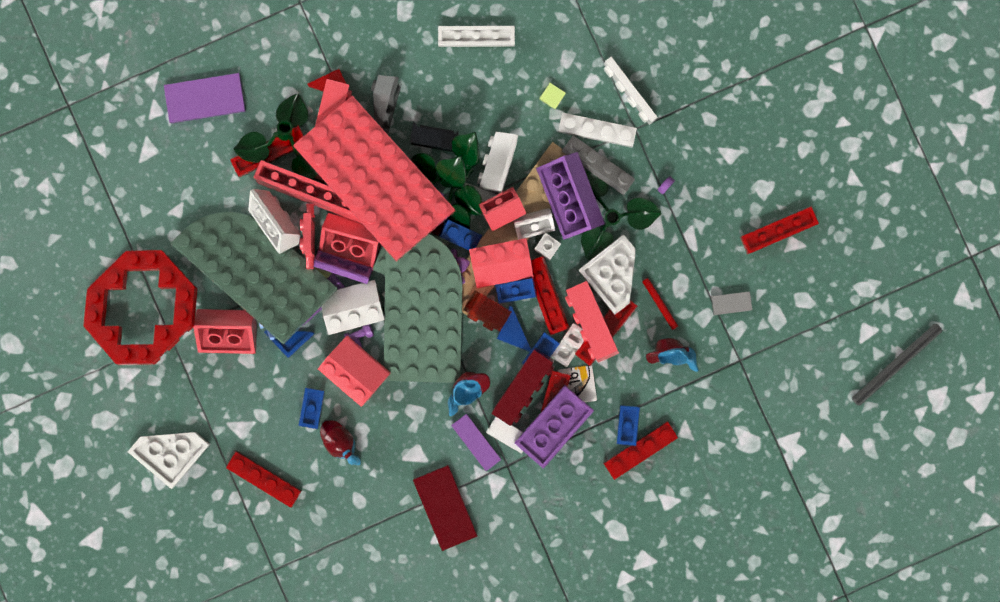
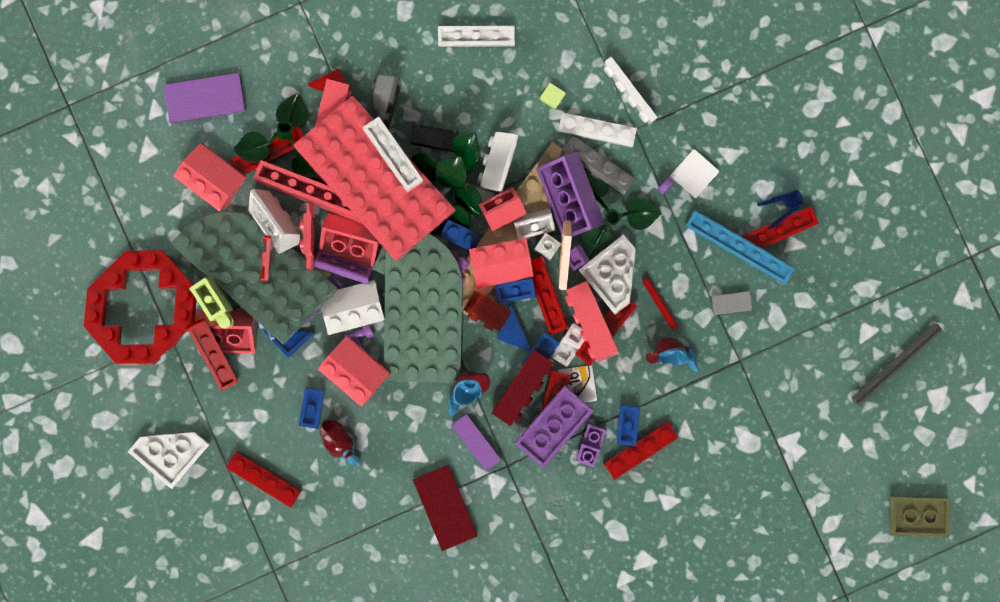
white slope [487,417,523,454] -> none
none -> coral slope [173,143,247,211]
none -> red plate [186,318,239,391]
none -> yellowish green brick [189,277,234,328]
none -> tile [260,235,274,282]
none -> white plate [363,117,423,192]
none -> light nougat tile [559,220,572,290]
none -> medium lavender plate [569,245,590,271]
none -> medium lavender slope [576,422,606,467]
none -> white sticker [670,149,719,198]
none -> dark azure tile [686,210,796,285]
none -> clear blue plant [757,190,803,230]
none -> olive plate [890,496,950,537]

